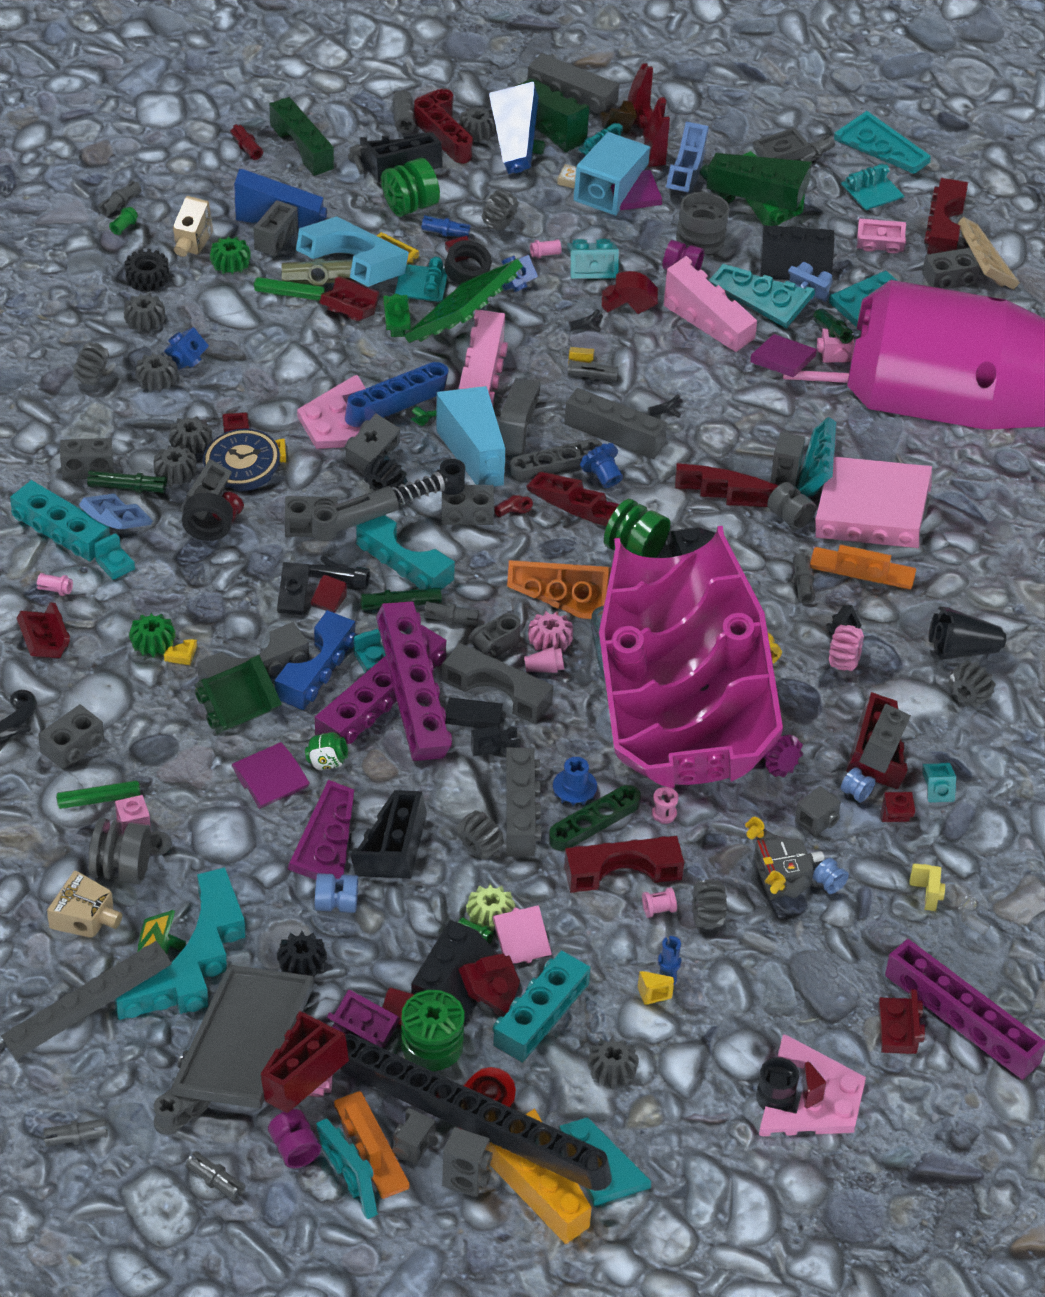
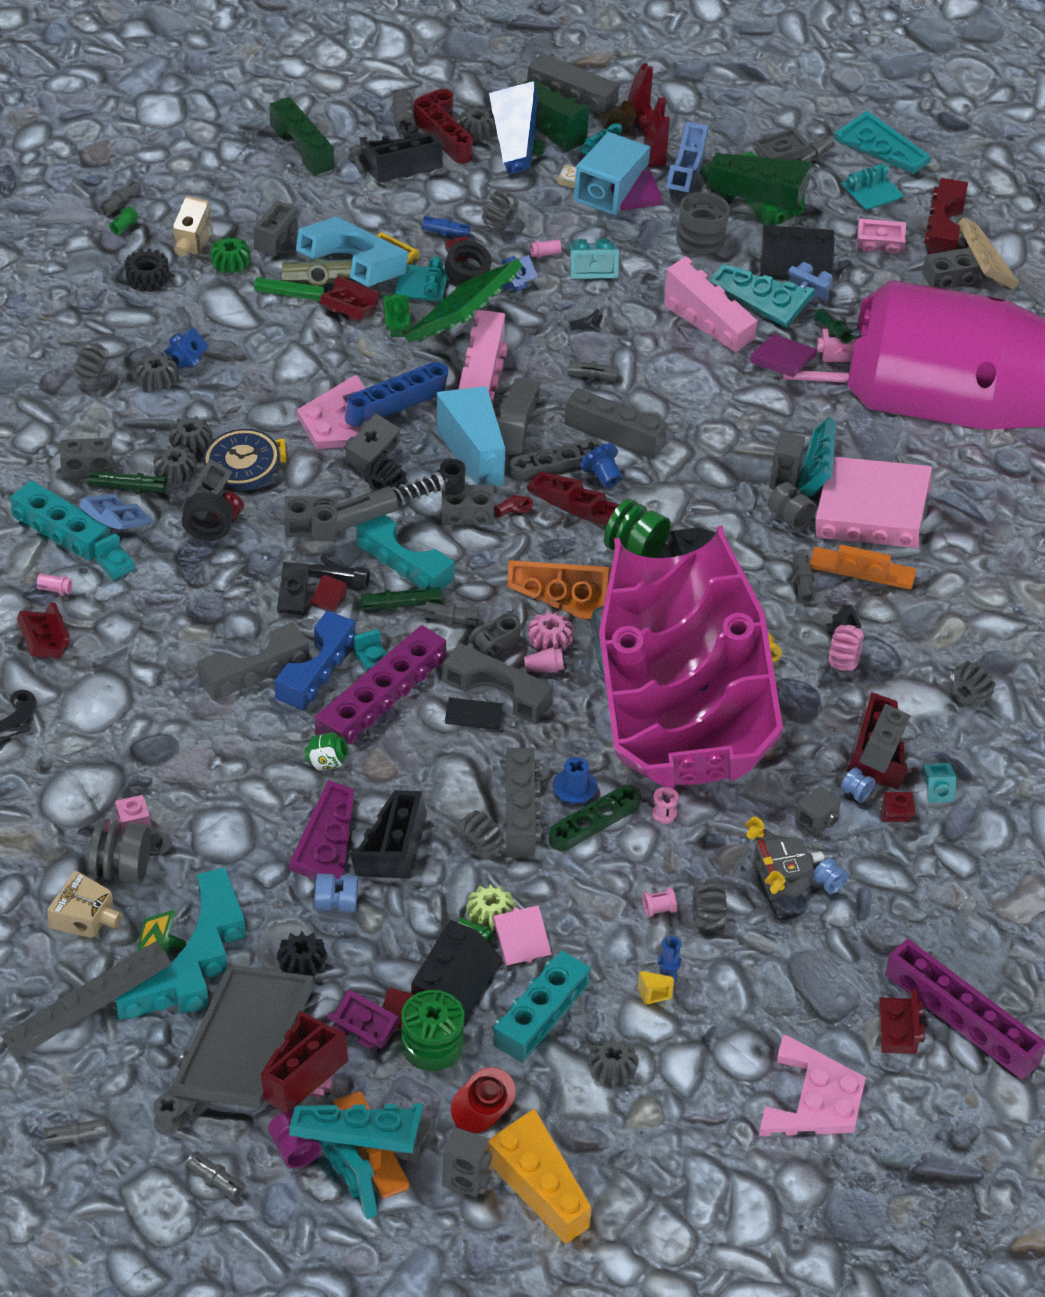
dark grey brick [38,704,104,770] -> none
green axle [56,780,140,809] -> none
dark grey gear [123,293,165,333] -> none
green gear [129,612,176,658] -> none
yellow tile [164,639,197,665] -> none
dark green panel [194,655,282,735] -> none
dark red tile [222,412,249,433] -> none
dark red axle [230,124,264,160] -> none
magenta slope [231,742,310,809] -> none
blue slope [234,169,327,228] -> none
black beam [340,1034,612,1191] -> none
magenta brick [376,601,452,761] -> none
green wheel [381,157,440,217] -> none
green hand [411,406,436,426] -> none
dark red plate [459,953,520,1017] -> none
black plate [471,726,521,756] -> none
teal wing [559,1117,652,1206] -> none
dark red arch [564,836,684,893] -> none
yellow slope [568,347,595,364] -> none
dark red brick [601,271,658,314] -> none
black bar [648,394,683,418] -> none
magenta wheel [662,240,704,271] -> none
dark red slope [675,463,778,507] -> none
black wheel [756,1057,799,1111] -> none
magenta gear [763,735,803,778] -> none
dark red slope [802,1061,826,1109] -> none
teal wing [829,270,898,328] -> none
light yellow bracket [909,864,945,911] -> none
black cone [928,606,1006,660] -> none
none -> teal wing [289,1103,423,1154]

